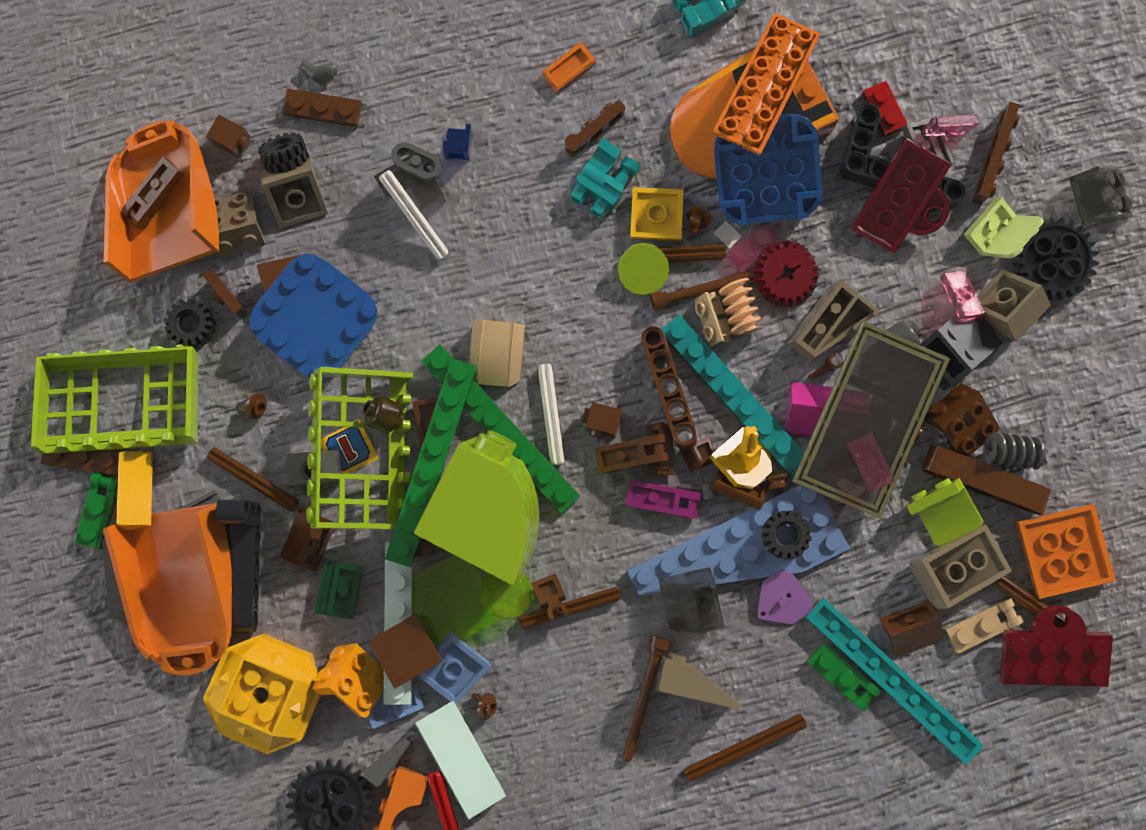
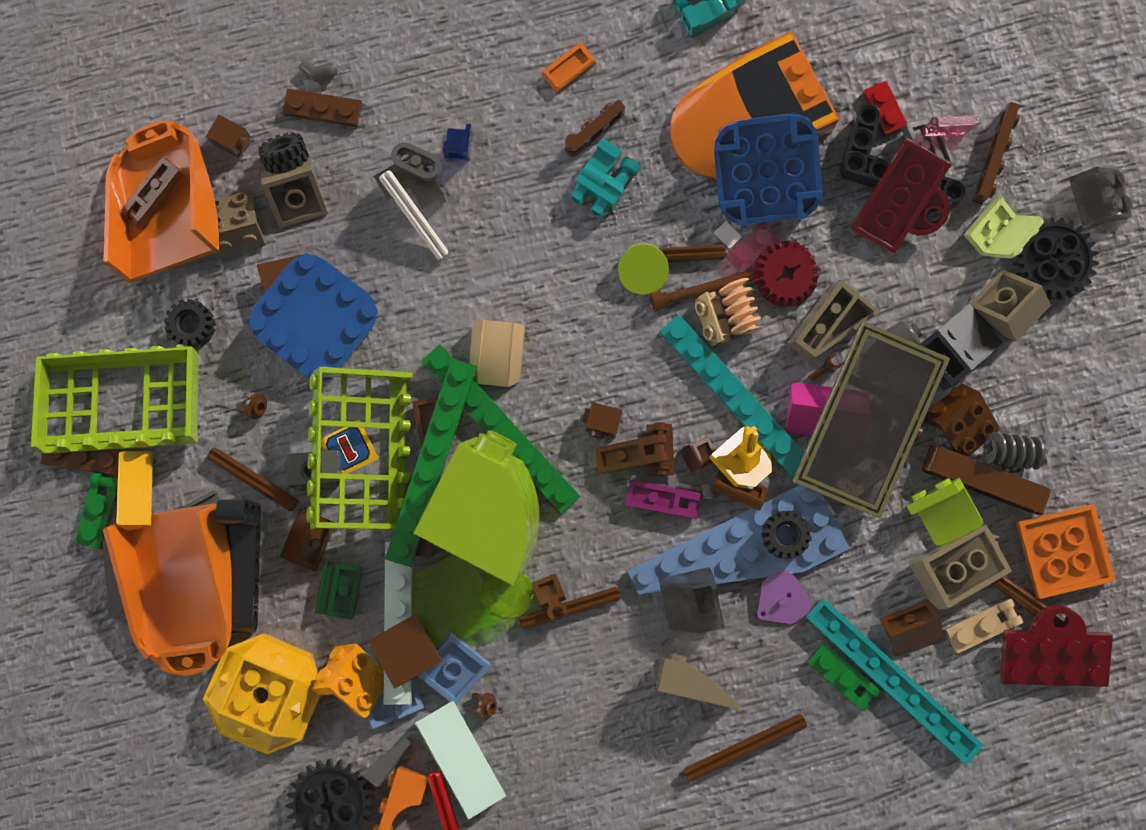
reddish brown plate [202,269,247,319] -> none
dark brown head [362,395,404,434] -> none
white axle [538,364,564,466] -> none
reddish brown piece [622,635,671,762] -> none
yellow plate [630,187,683,242] -> none
reddish brown beam [641,326,697,451] -> none
reddish brown plate [687,206,711,235] -> none
orange plate [712,12,821,156] -> none
reddish brown bush [765,473,791,490] -> none
clear pink plate [846,433,895,492] -> none
clear pink plate [940,270,985,320] -> none

